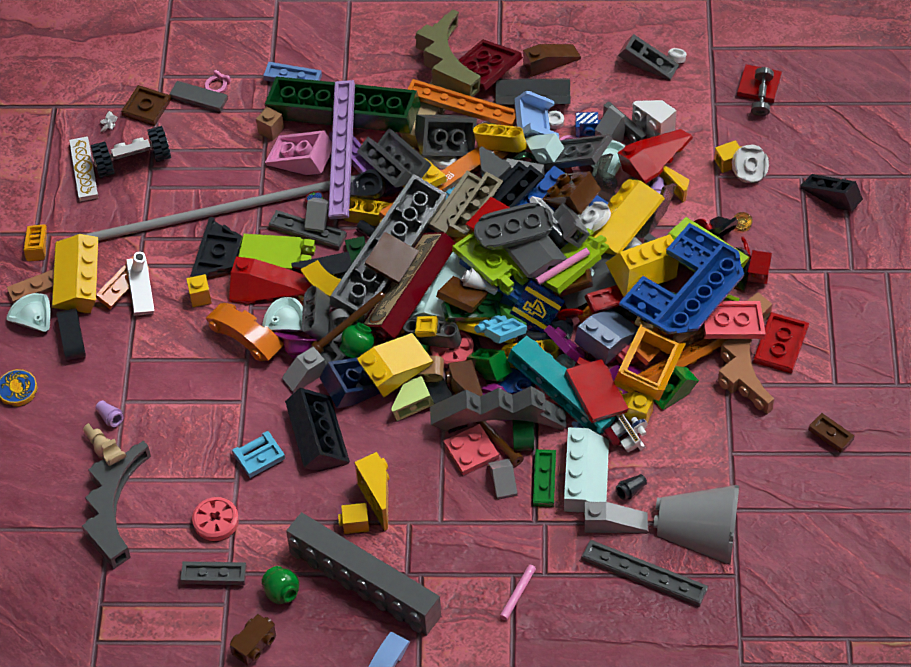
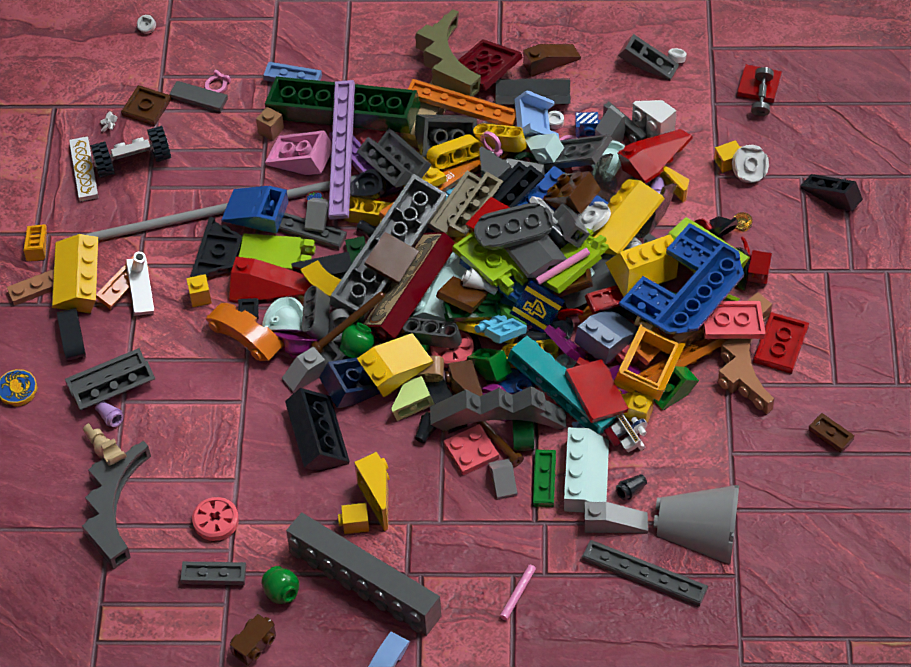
light aqua hat [7,293,50,332] -> none
medium azure plate [232,431,286,478] -> none
yellow tile [415,316,438,337] -> none
none -> dark grey slope [65,348,155,411]
none -> white tile [137,15,156,34]
none -> blue slope [222,186,288,234]
none -> black tile [238,298,259,319]
none -> black cone [414,412,437,444]
none -> yellow beam [426,134,484,169]
none -> bright pink piece [480,131,503,157]

